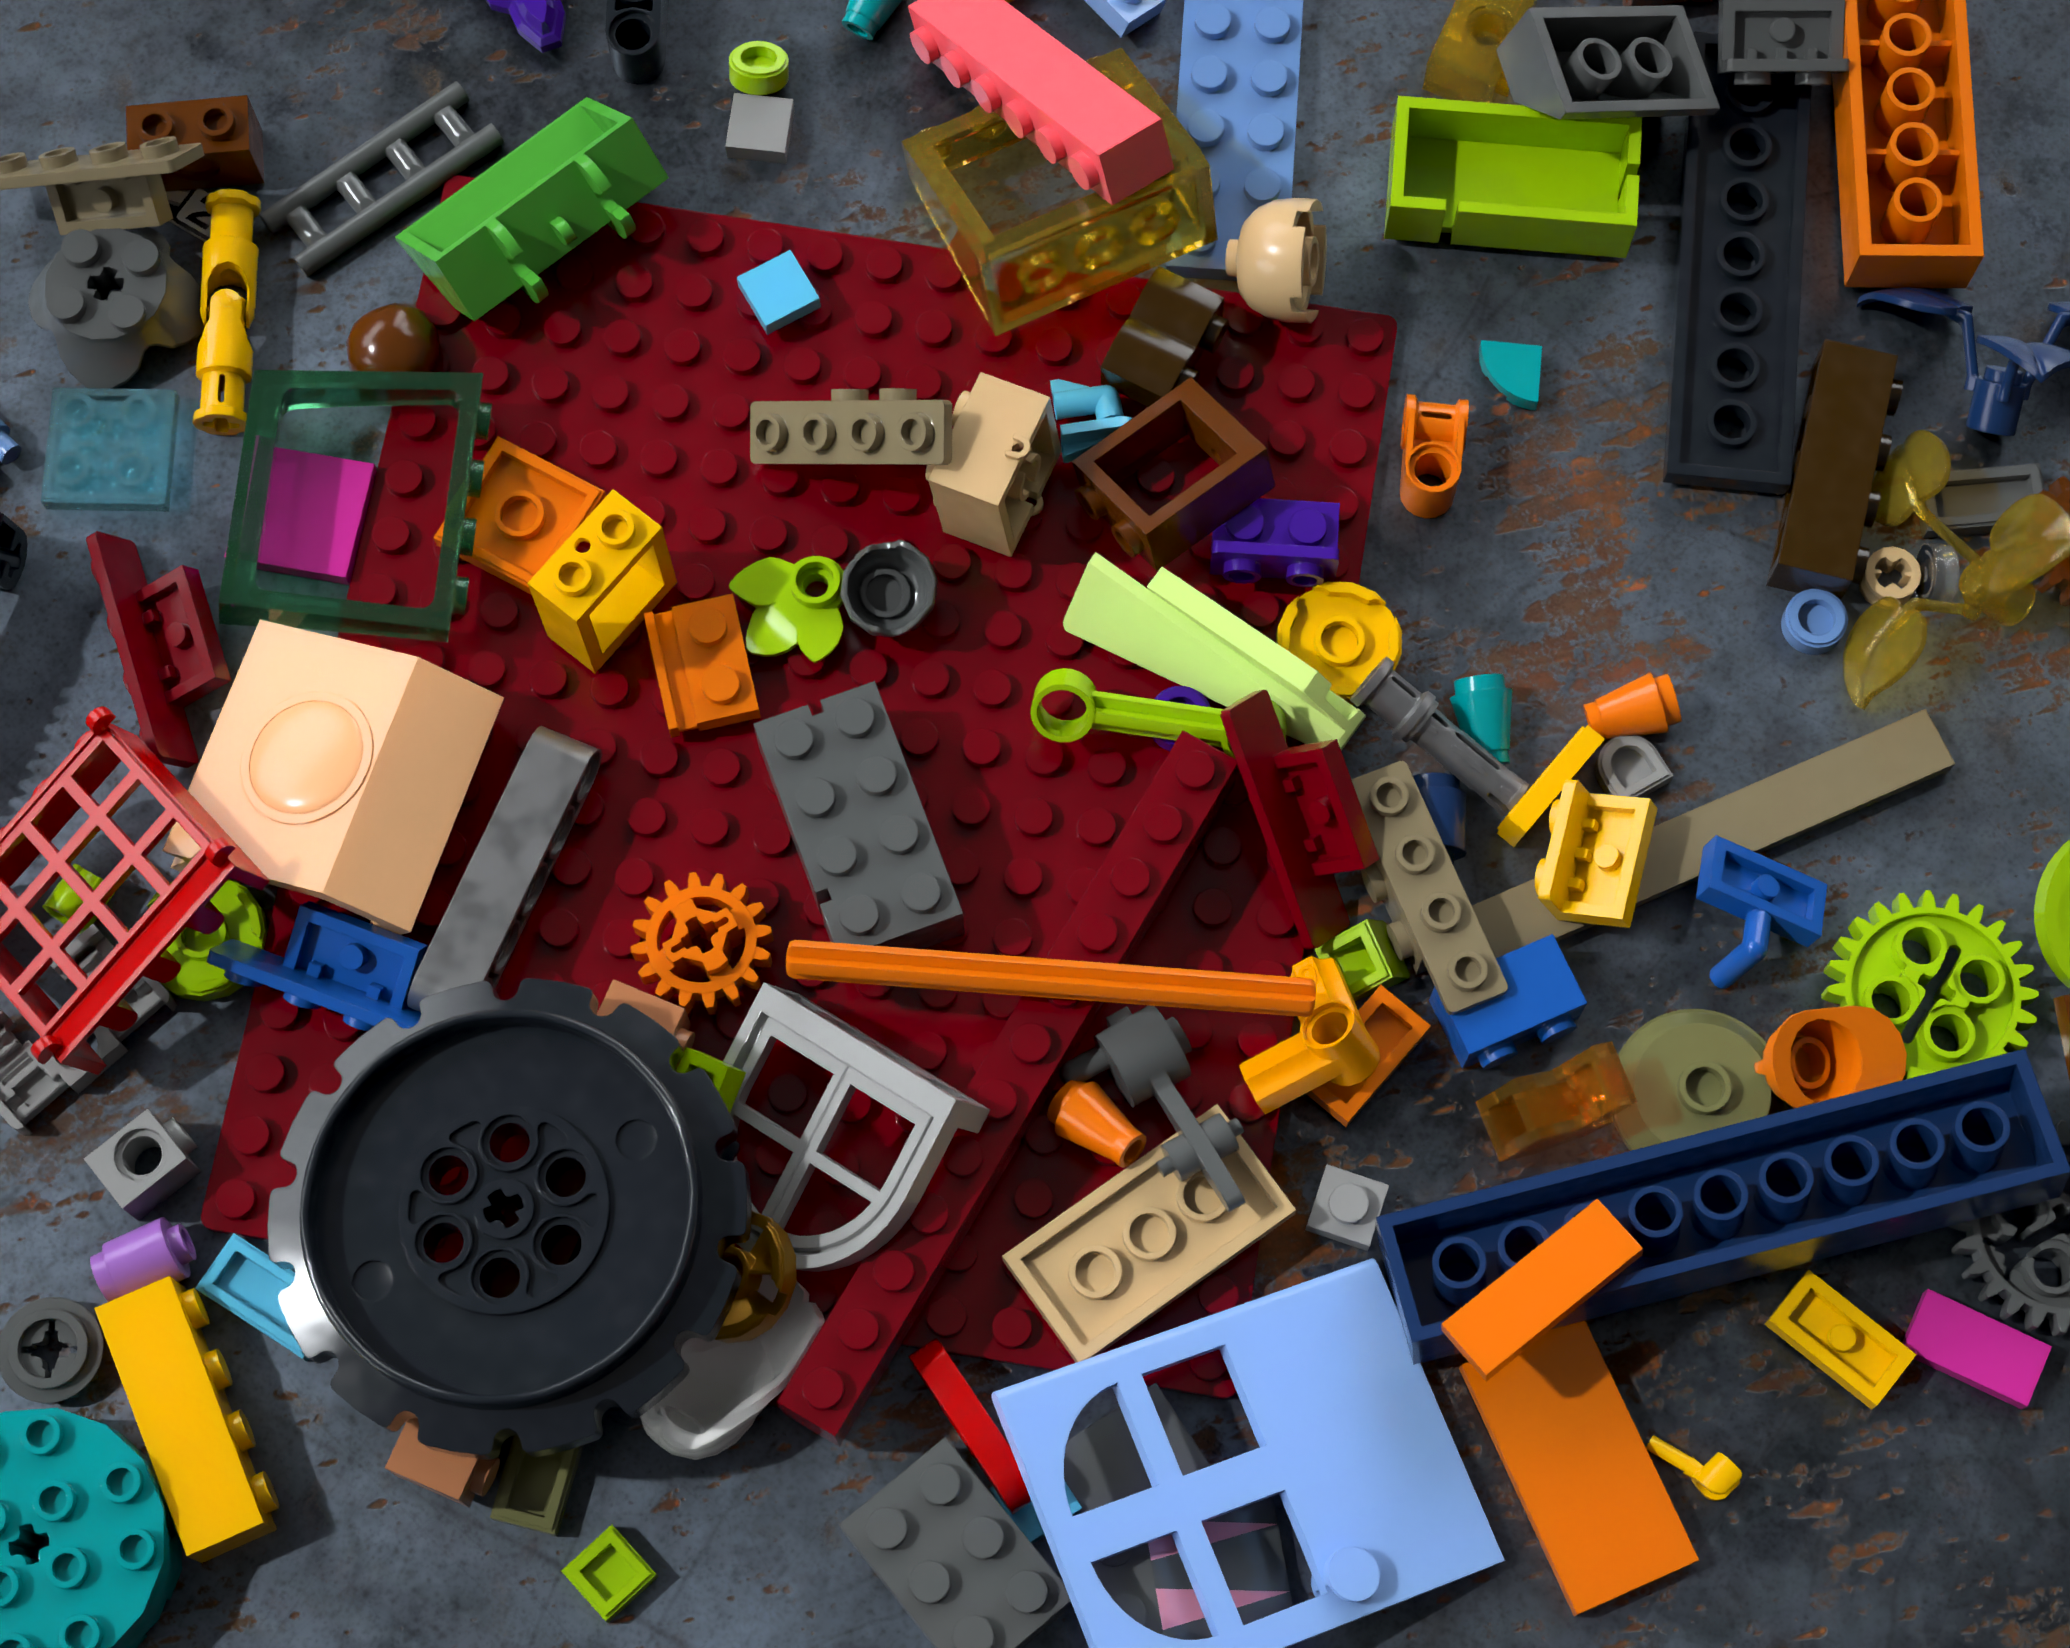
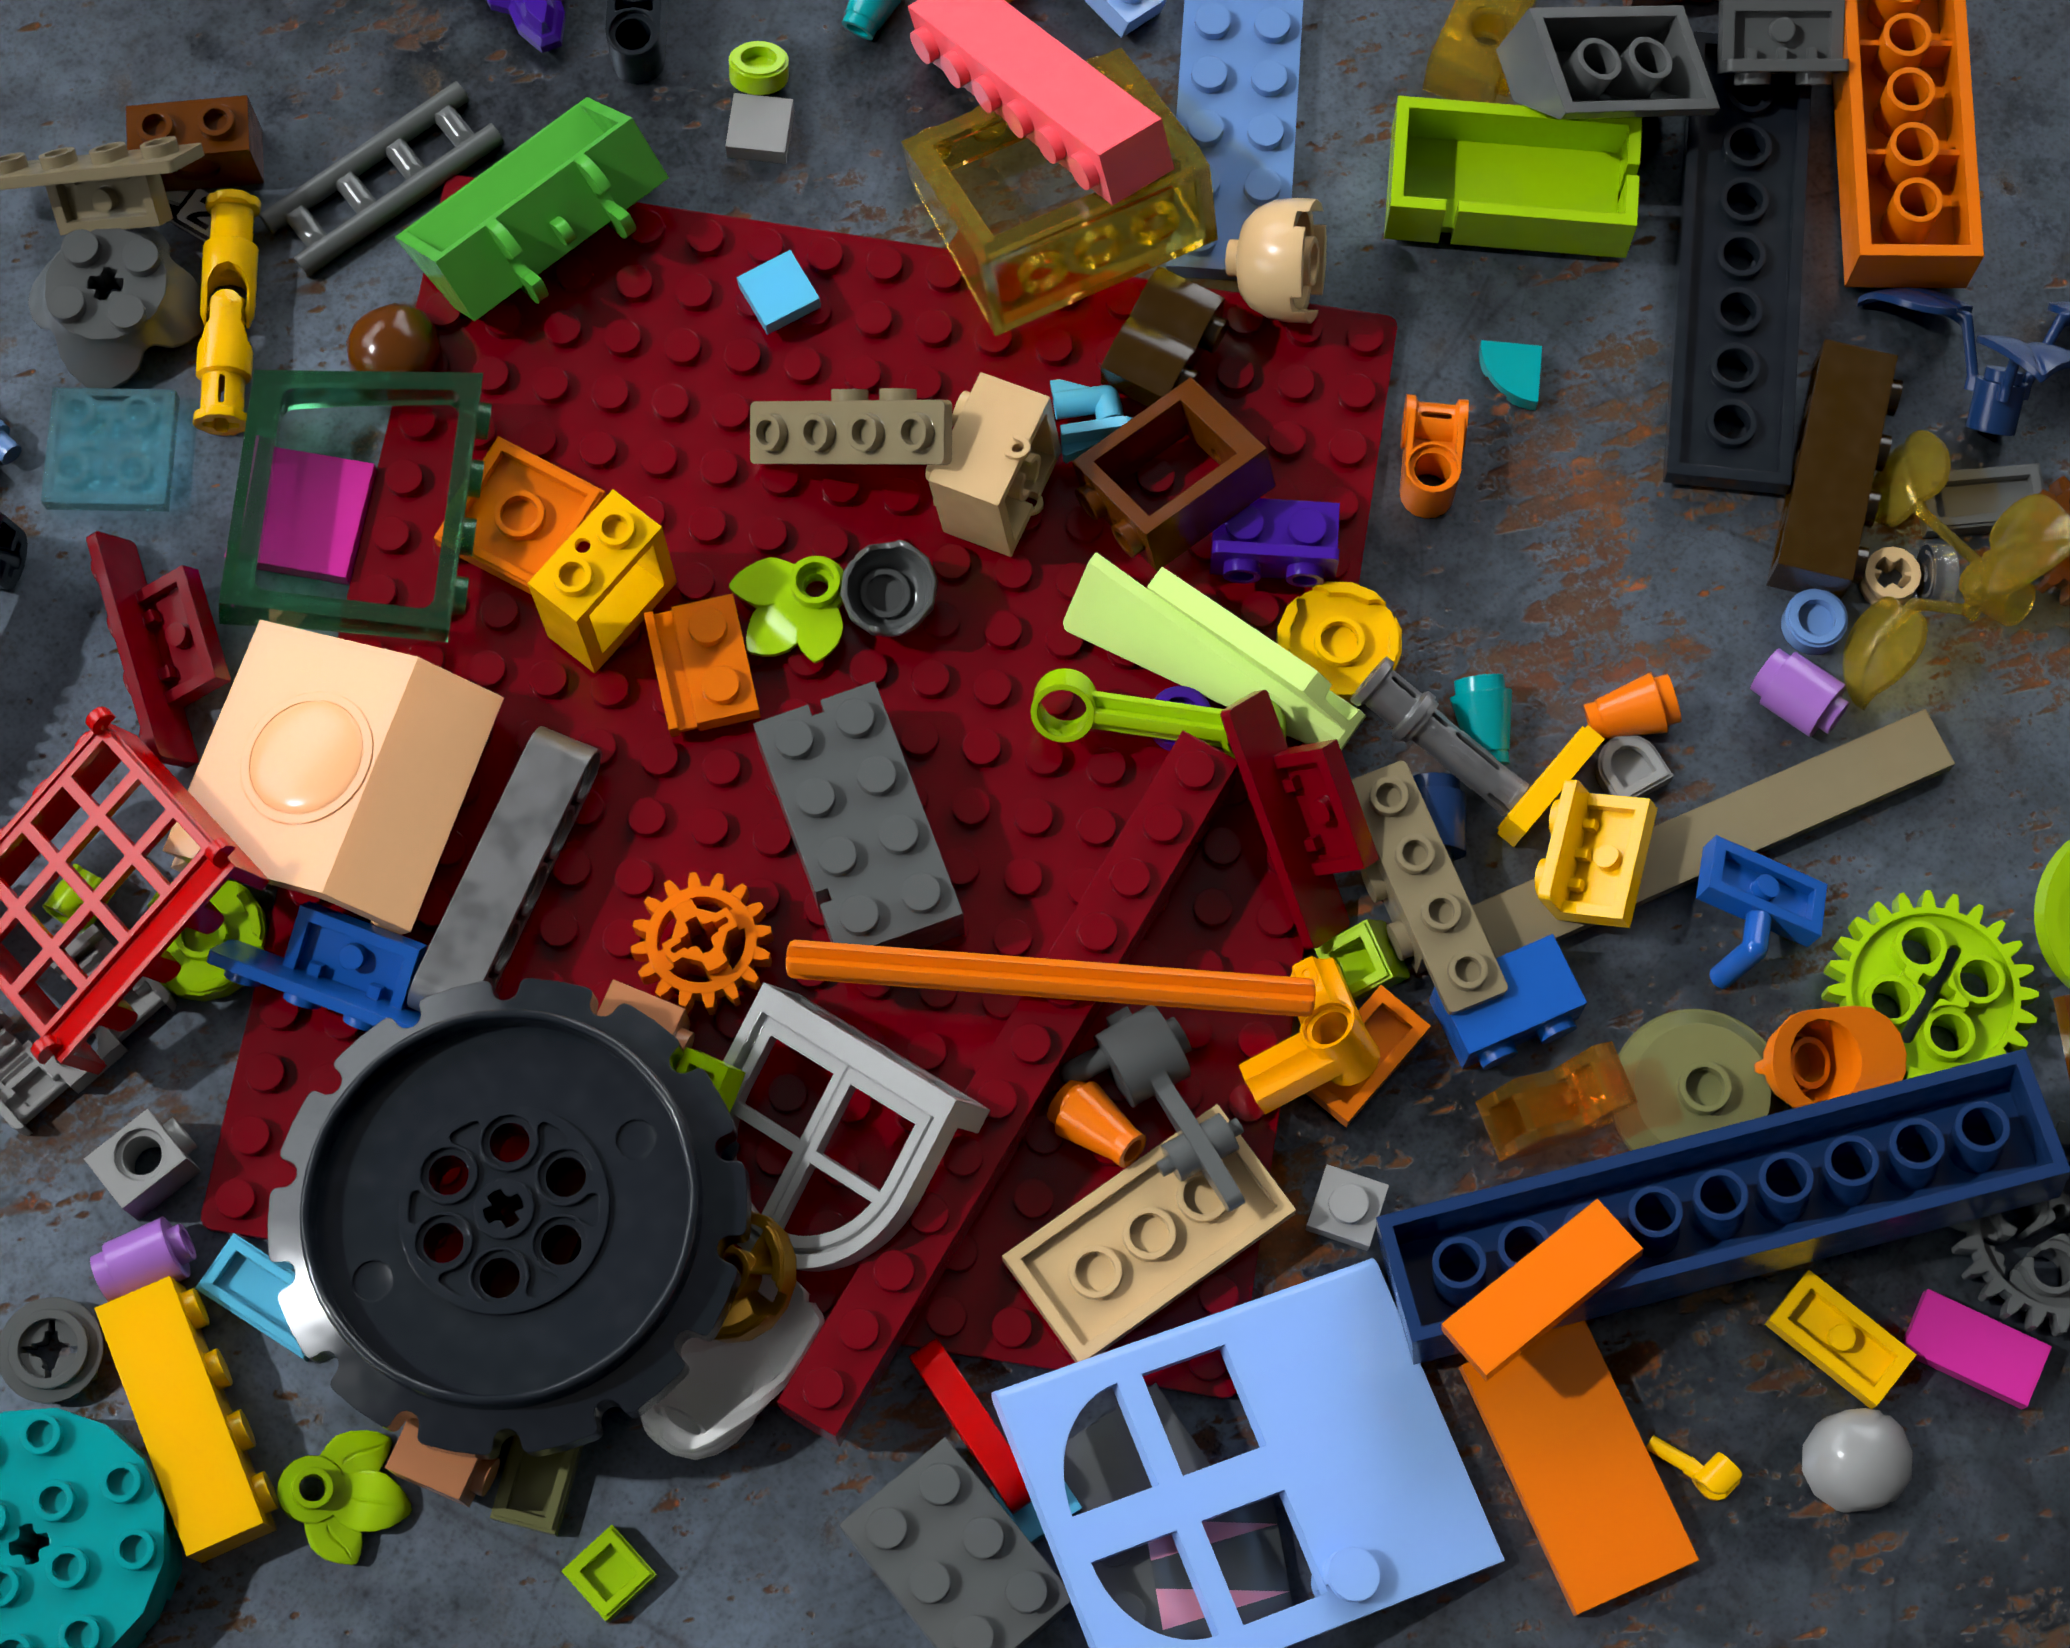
none -> lime plate [277,1430,412,1565]
none -> medium lavender brick [1750,648,1850,737]
none -> light grey hair [1802,1408,1913,1513]

